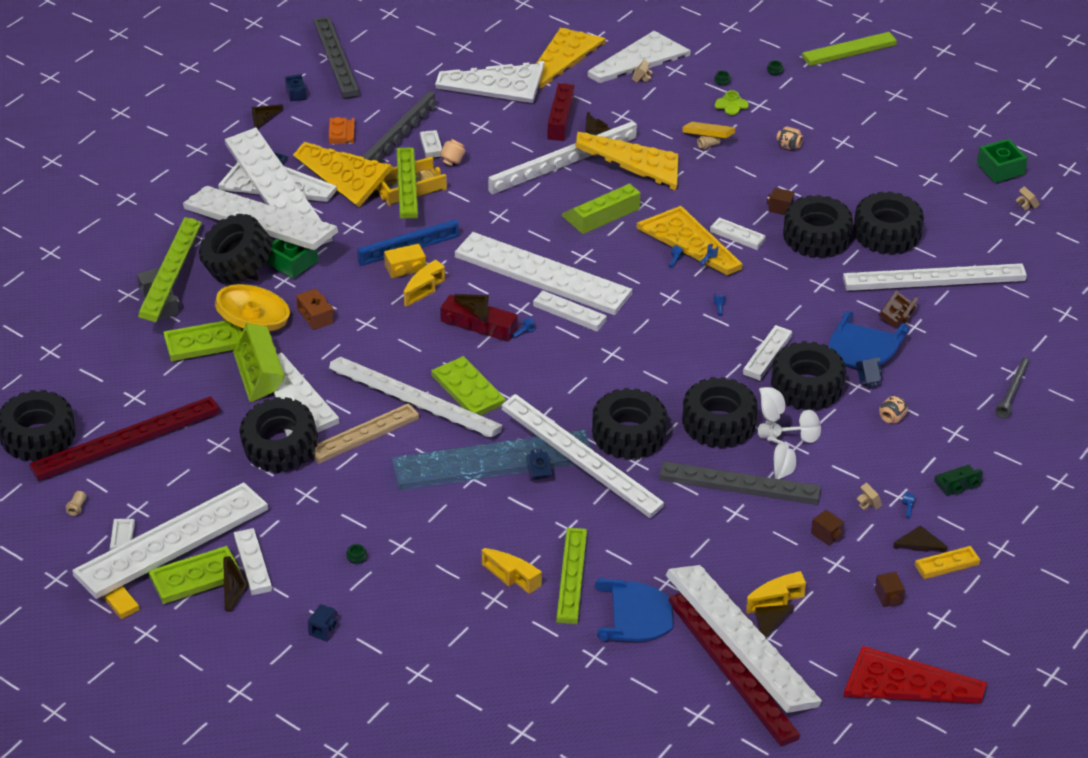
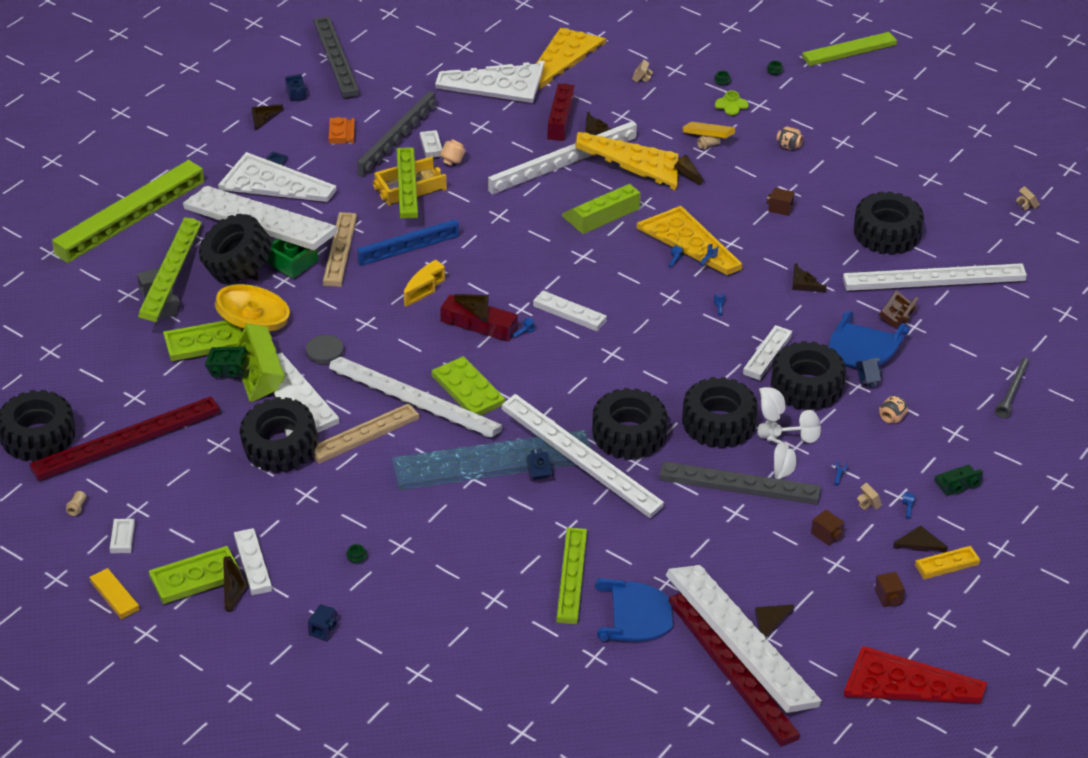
white plate [73,483,268,599] -> none
white plate [225,128,333,245] -> none
yellow wing [293,142,394,207] -> none
dark orange brick [296,288,335,330] -> none
yellow brick [384,244,426,278] -> none
white plate [455,232,632,315] -> none
yellow slope [482,548,542,594] -> none
white wing [588,31,691,83] -> none
white tile [710,218,766,250] -> none
yellow slope [746,571,806,614] -> none
black tyre [783,195,853,258] -> none
green brick [977,138,1028,183] -> none
none -> lime brick [52,160,204,263]
none -> dark green bracket [205,347,248,377]
none -> dark grey tile [306,335,344,365]
none -> tan tile [323,212,357,287]
none -> dark brown tile [674,154,704,185]
none -> dark brown tile [792,263,827,293]
none -> blue hand [834,460,848,486]

